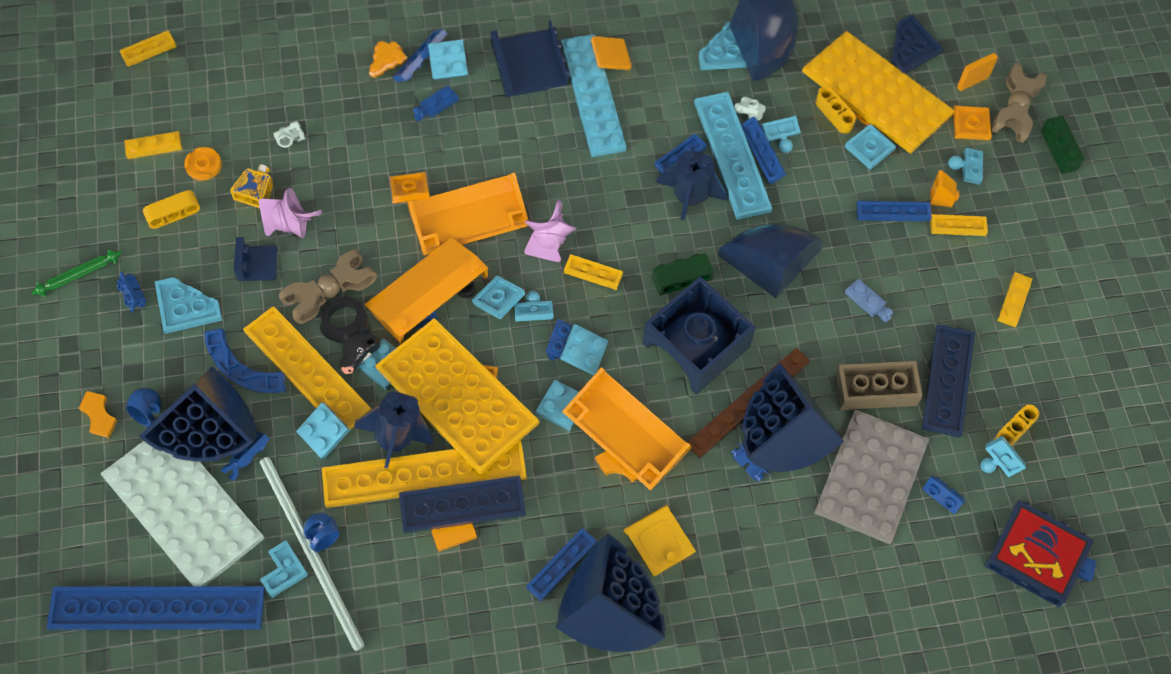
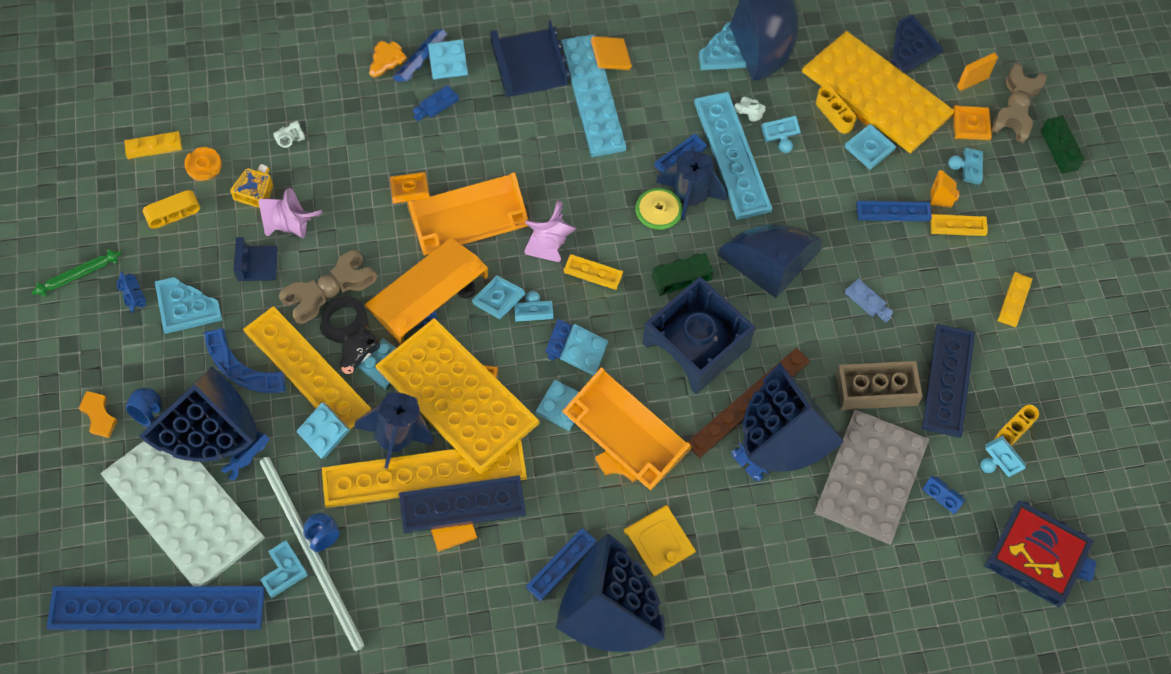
yellow plate [119,30,177,67] -> none
blue plate [741,116,787,184] -> none
none -> light yellow wheel [635,188,683,230]

